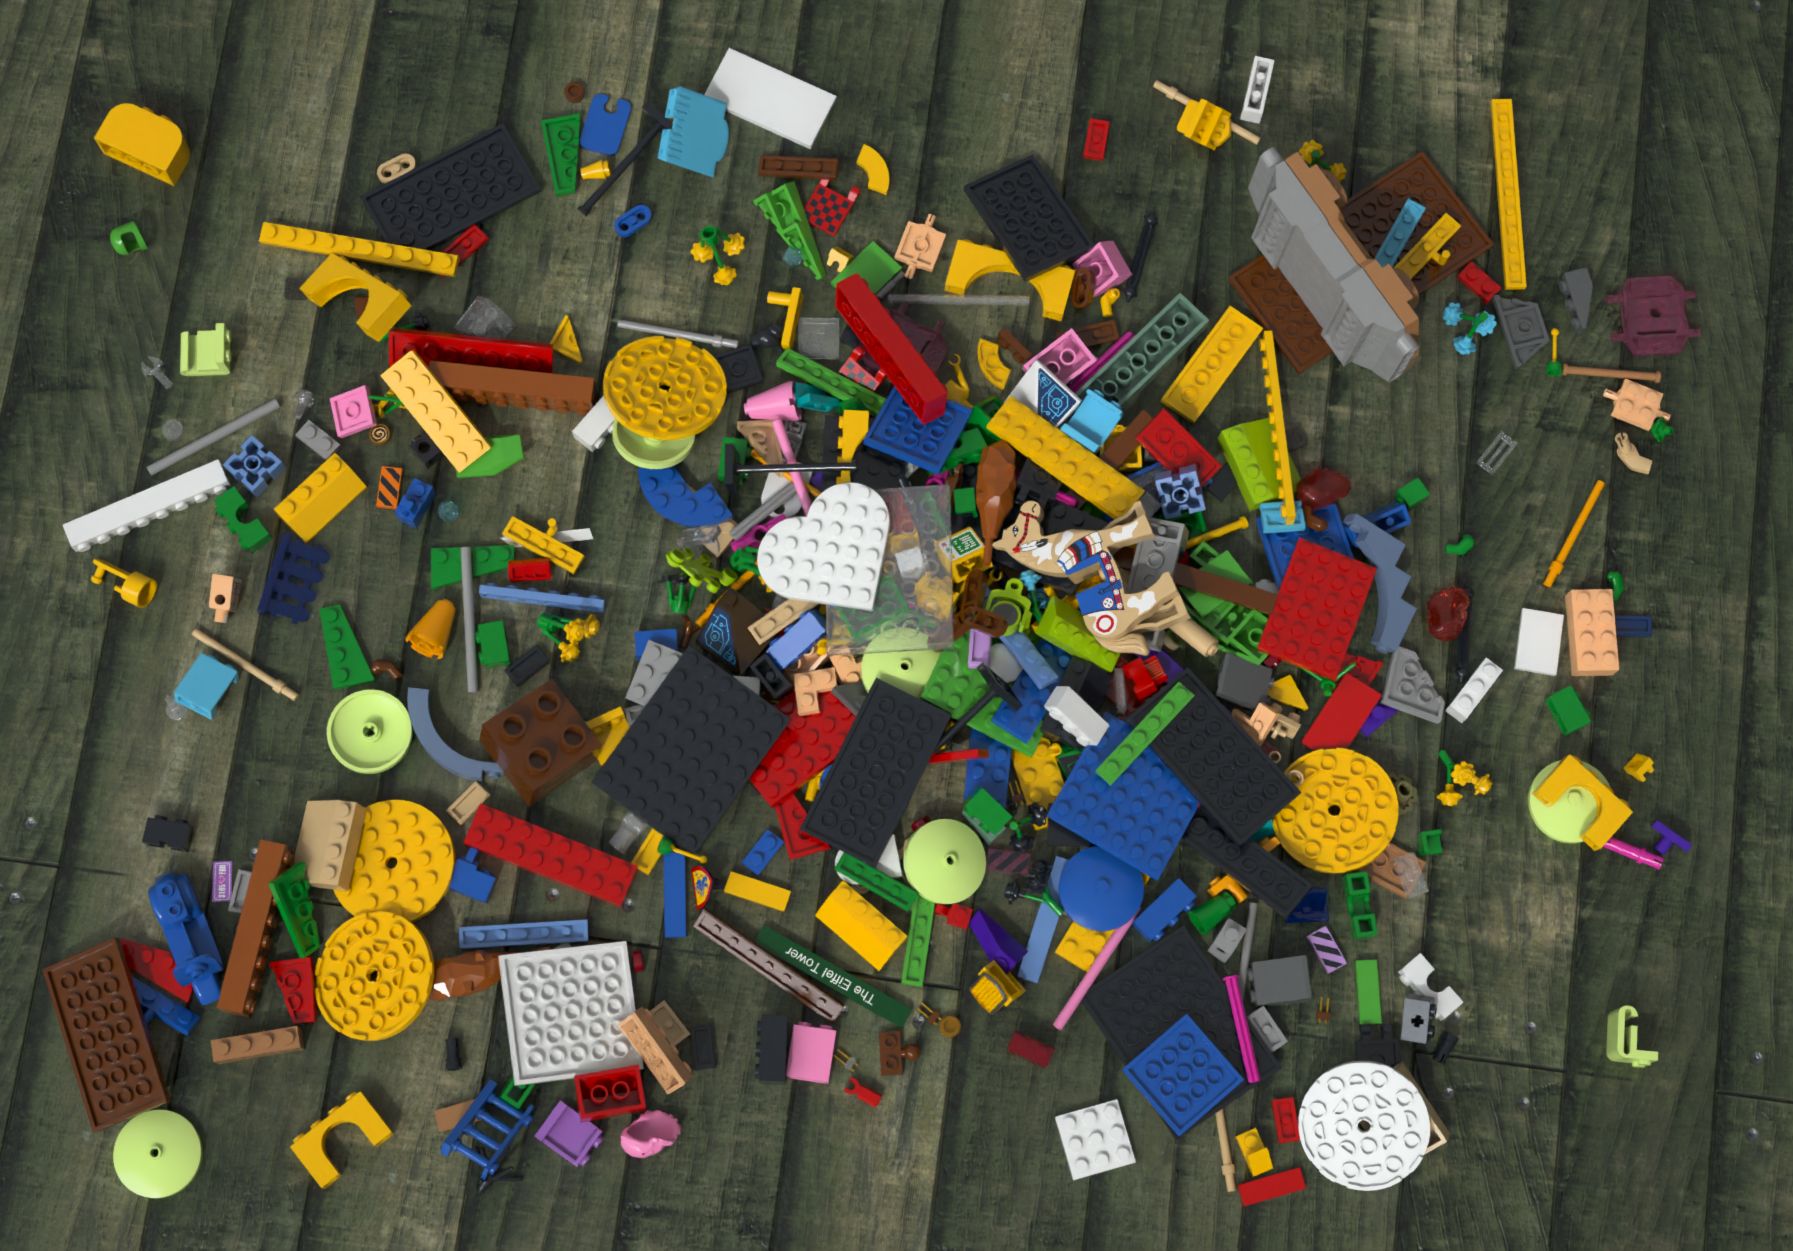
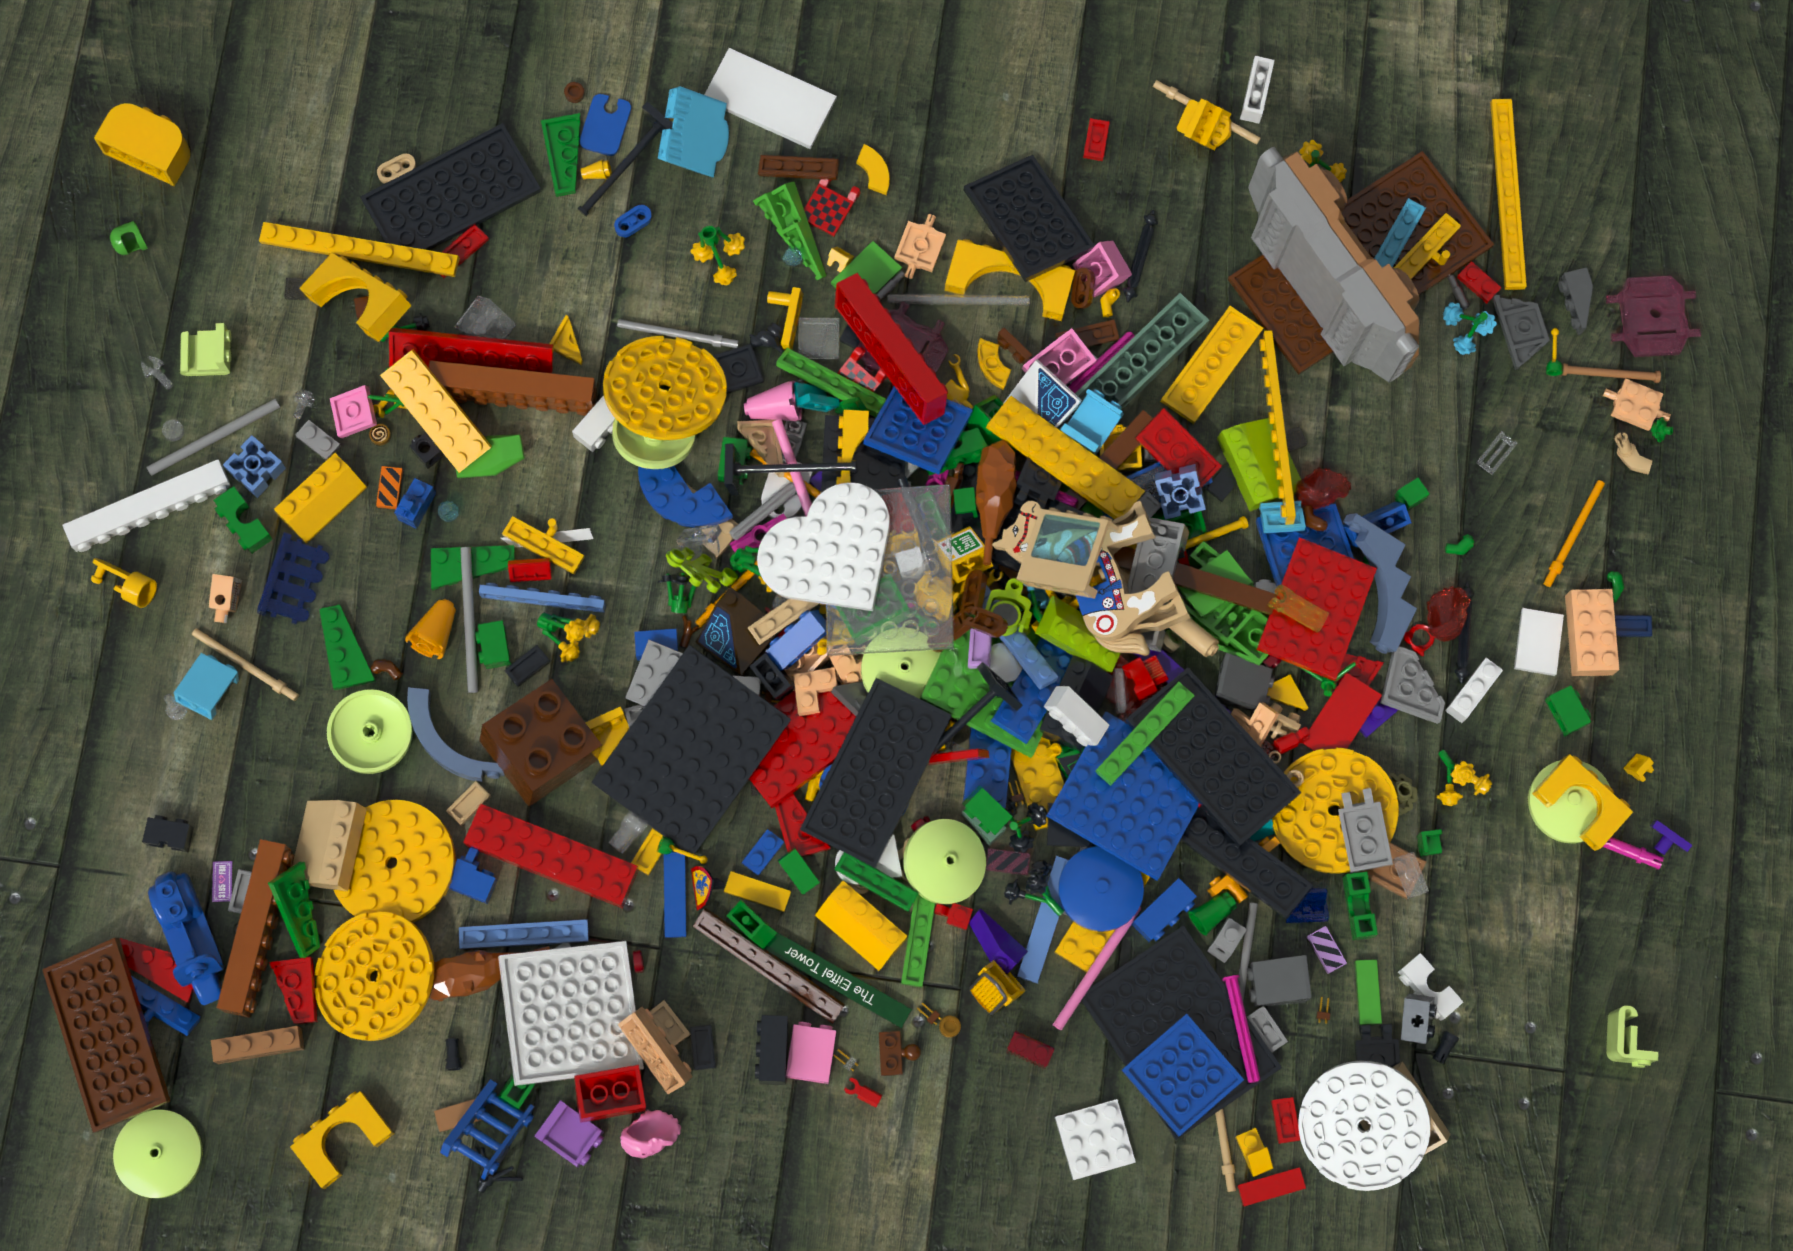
none -> green brick [727,900,777,949]
none -> green tile [778,848,820,895]
none -> panel [1016,508,1119,599]
none -> clear yellow plate [1267,584,1329,633]
none -> red bar [1273,727,1311,754]
none -> light grey tile [1338,788,1393,873]
none -> red piece [1404,624,1435,657]
none -> flat silver pin [1447,275,1469,310]

